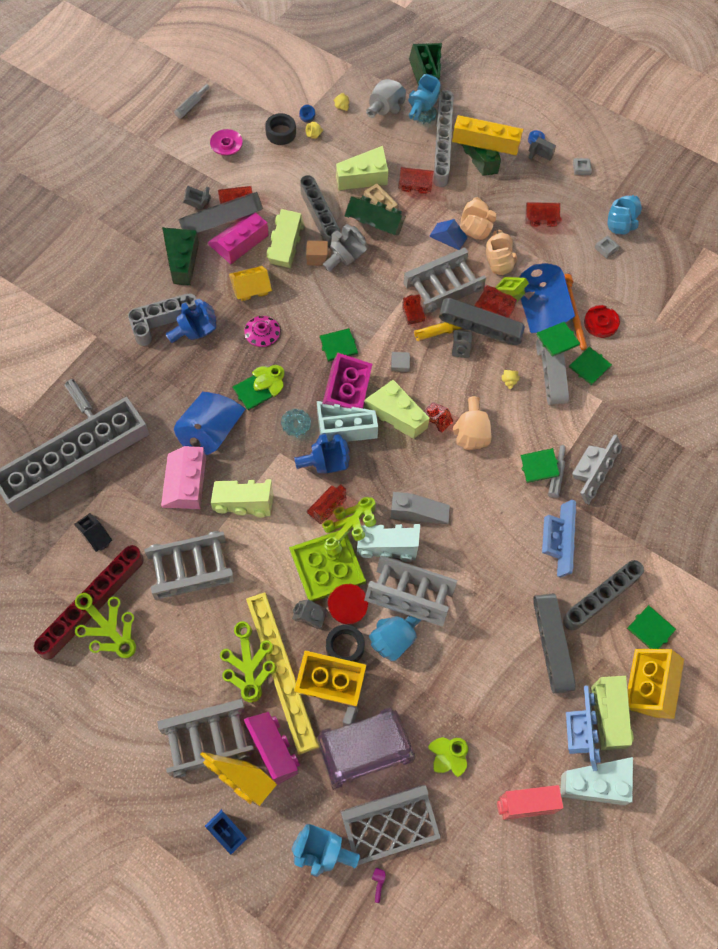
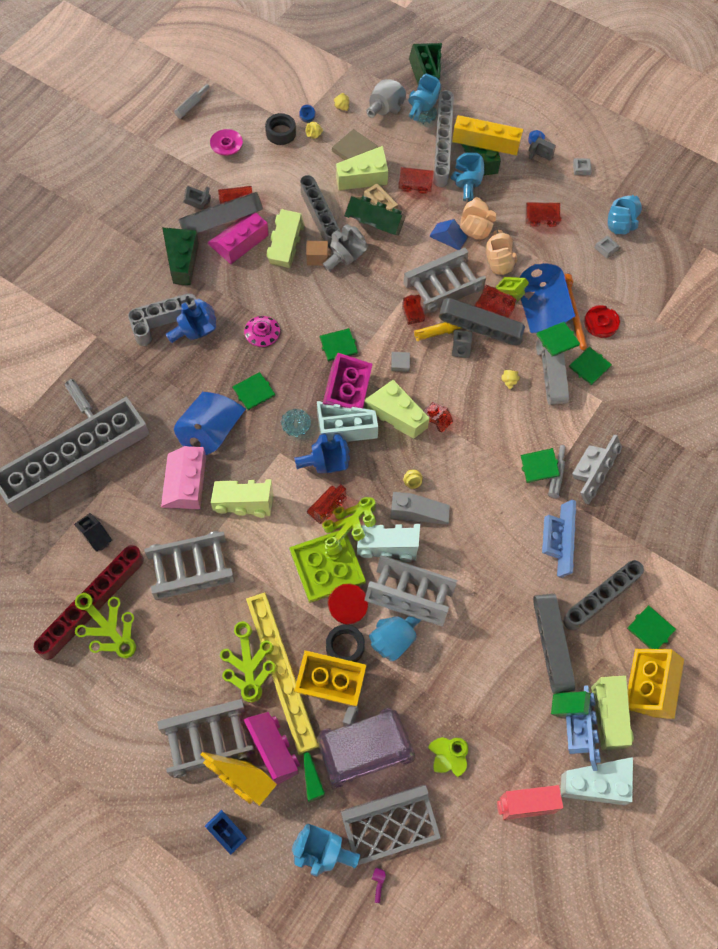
yellow slope [229,266,272,301] -> none
lime plate [252,365,285,397] -> none
dark grey bracket [292,599,328,629] -> none
light nougat piece [453,396,491,450] -> none
none -> green slope [304,752,325,803]
none -> dark tan tile [332,129,378,160]
none -> light yellow plate [403,470,423,489]
none -> dark azure piece [451,153,484,202]
none -> green tile [551,691,591,716]

